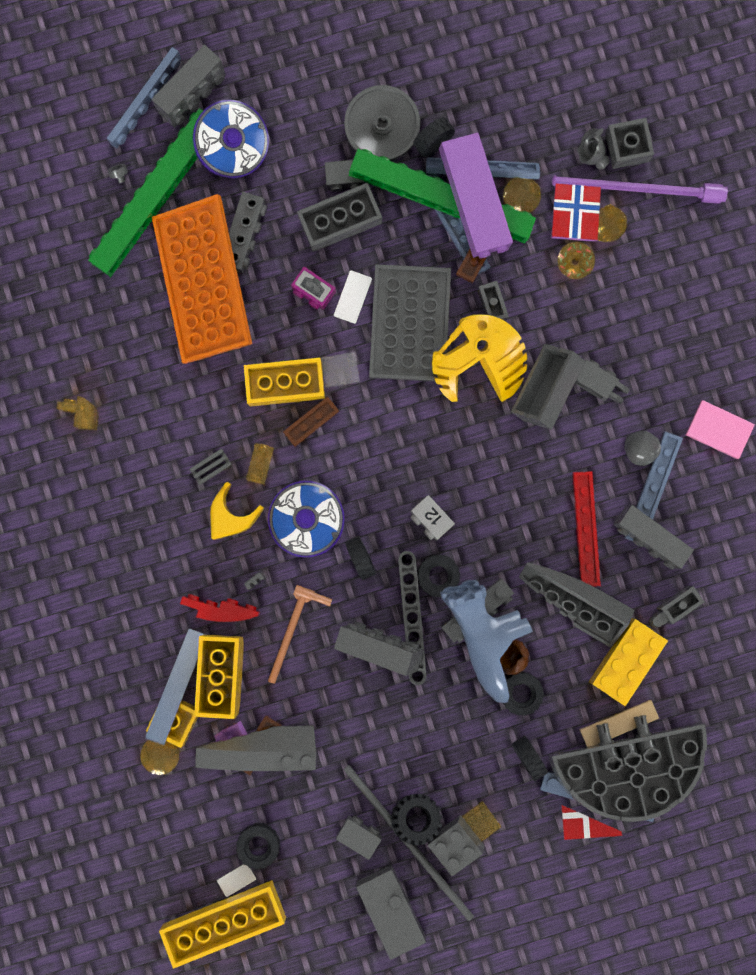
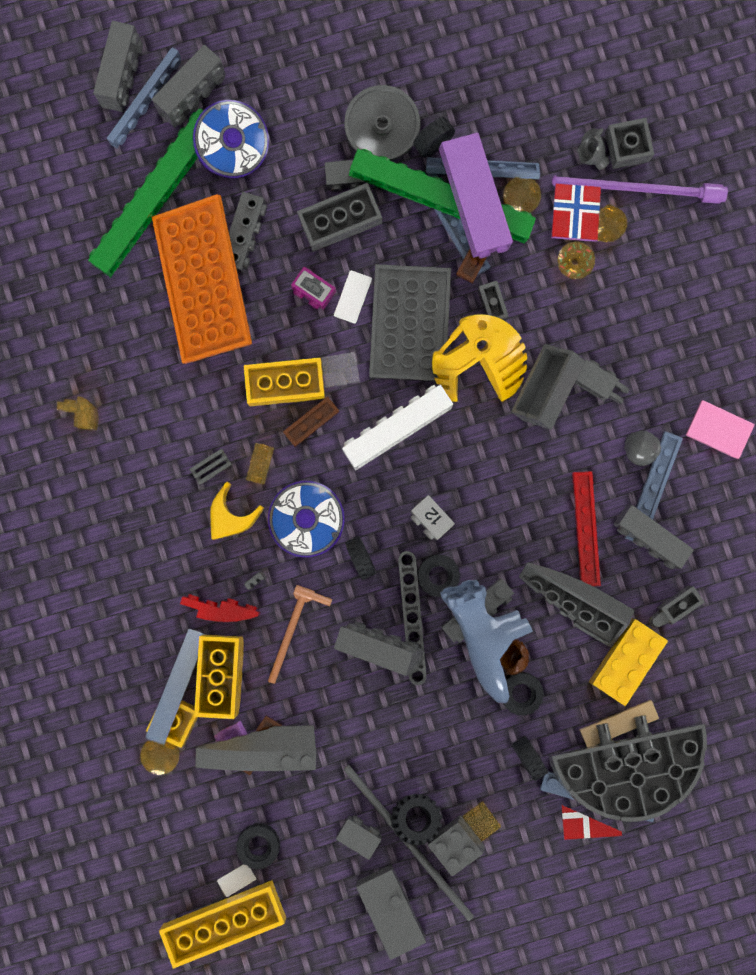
dark grey tile [107,164,128,183] -> none
none -> dark grey brick [93,20,143,113]
none -> white brick [342,385,453,471]

